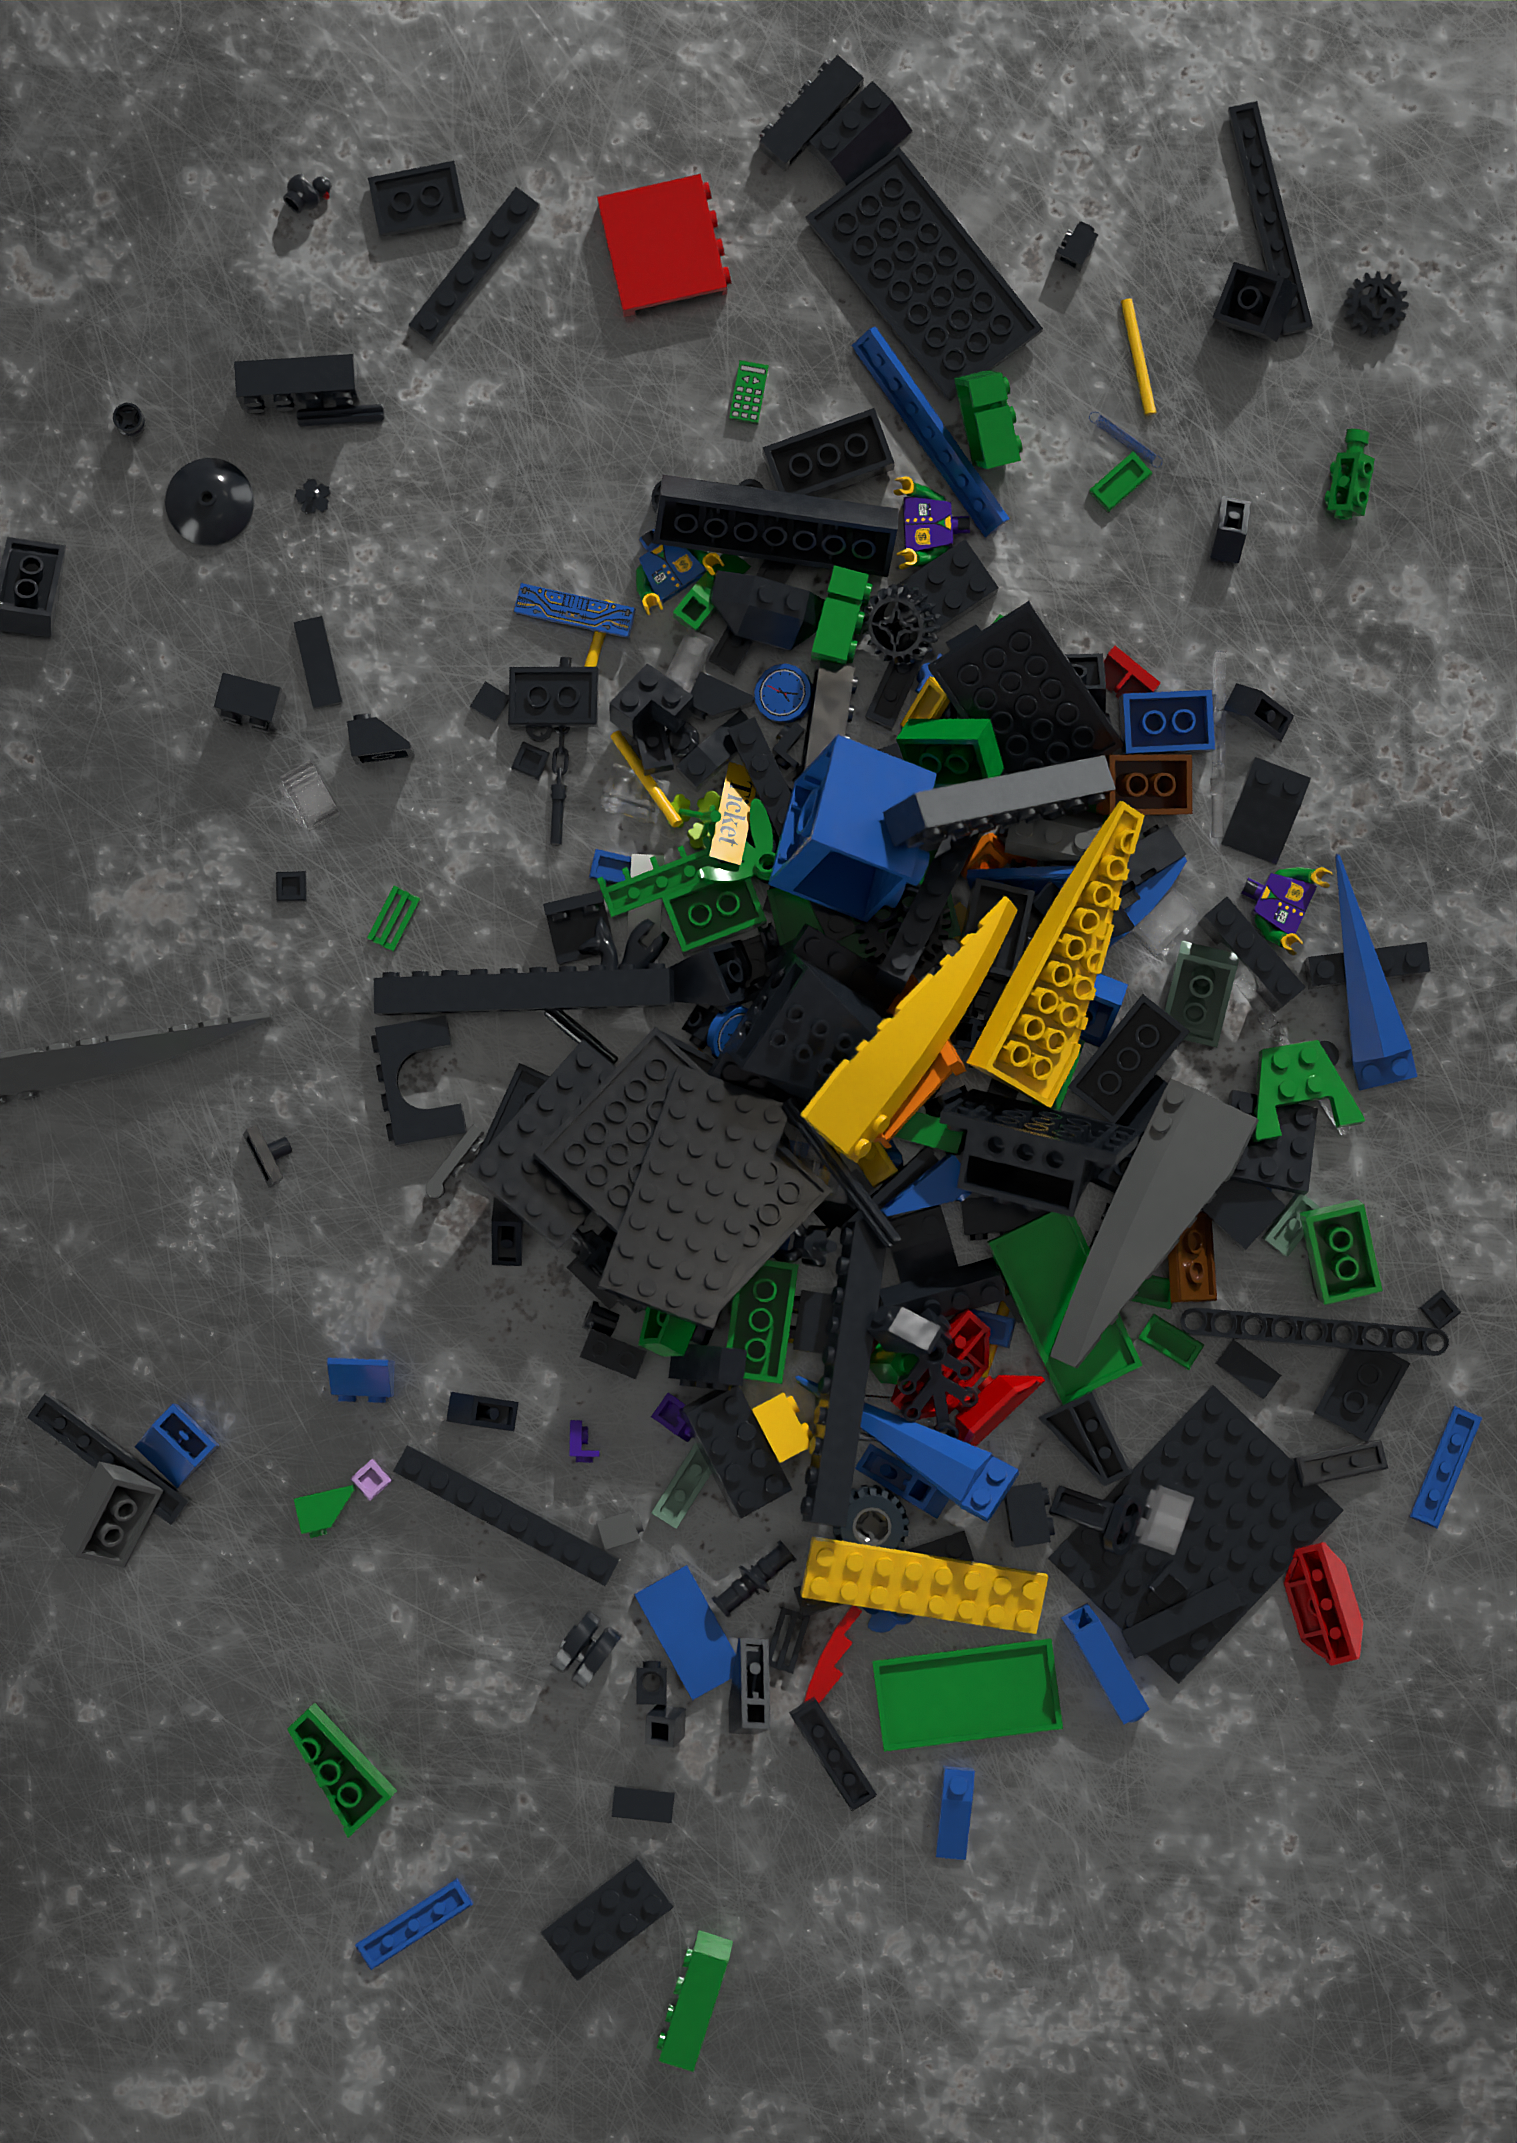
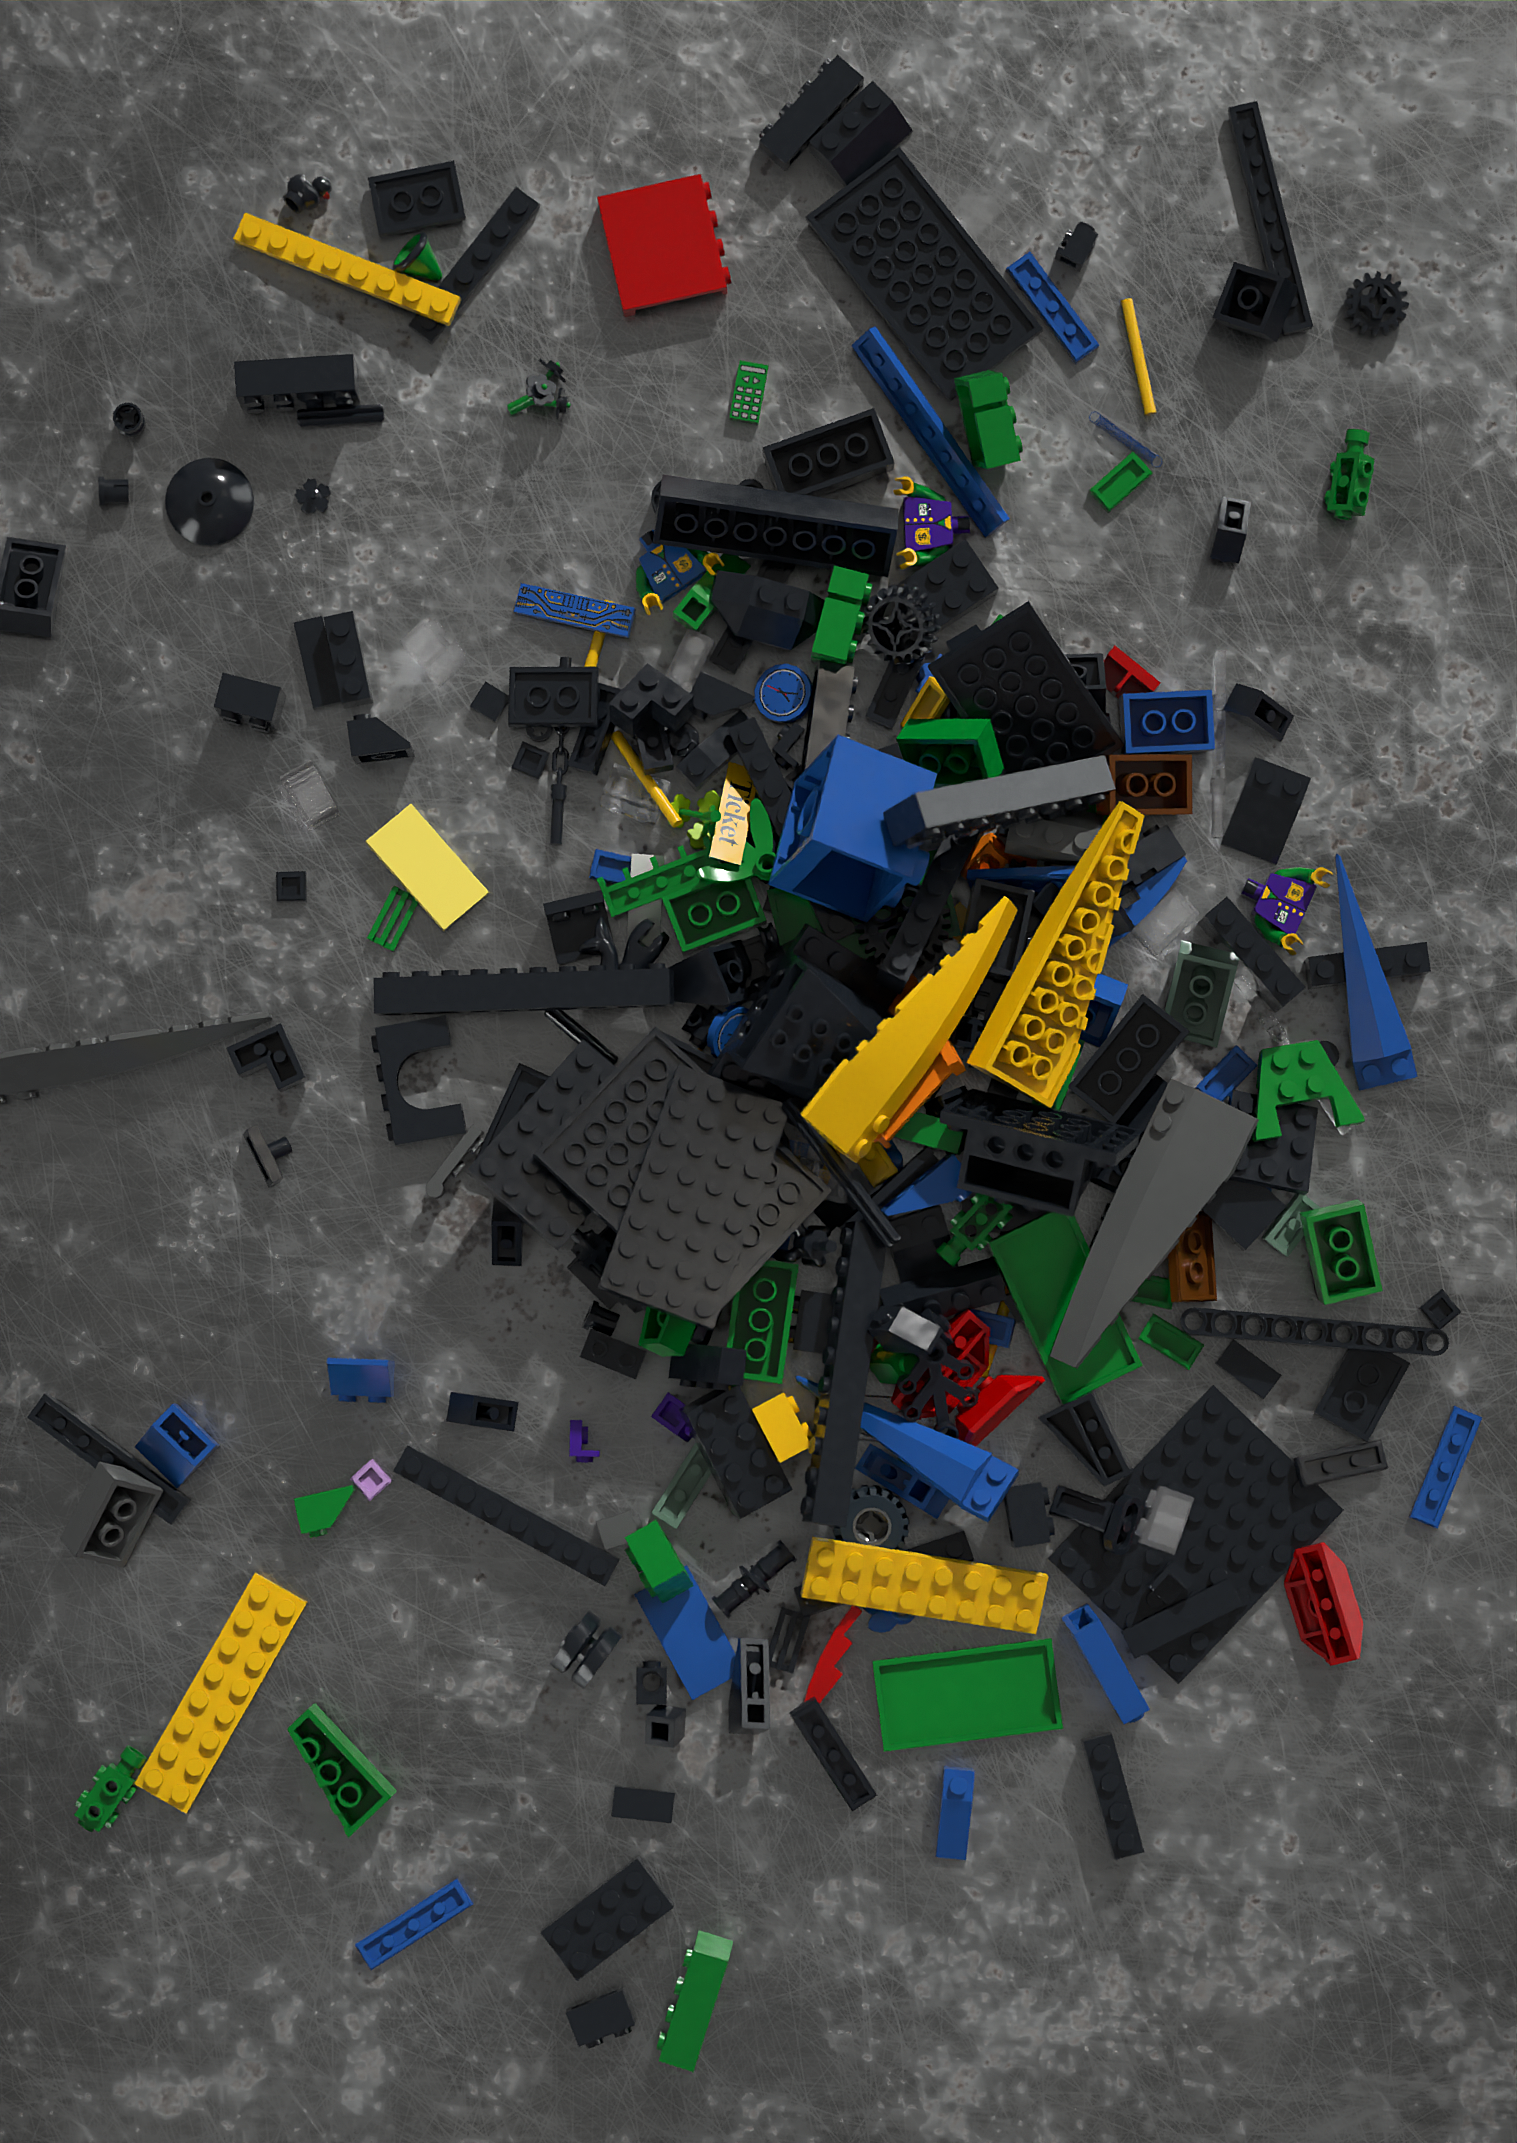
none -> green brick [74,1745,147,1832]
none -> black bush [98,476,129,506]
none -> yellow plate [134,1573,308,1814]
none -> black brick [226,1023,309,1092]
none -> yellow plate [233,213,461,326]
none -> black brick [324,611,373,709]
none -> light yellow tile [366,804,489,932]
none -> green hat [393,232,443,281]
none -> clear brick [399,617,466,687]
none -> black plant [507,358,571,420]
none -> black brick [566,1987,636,2049]
none -> black plate [567,683,622,776]
none -> green brick [624,1520,694,1603]
none -> green brick [936,1193,1013,1267]
none -> blue tile [1006,251,1100,364]
none -> black brick [1081,1732,1144,1860]
none -> blue tile [1195,1045,1258,1102]

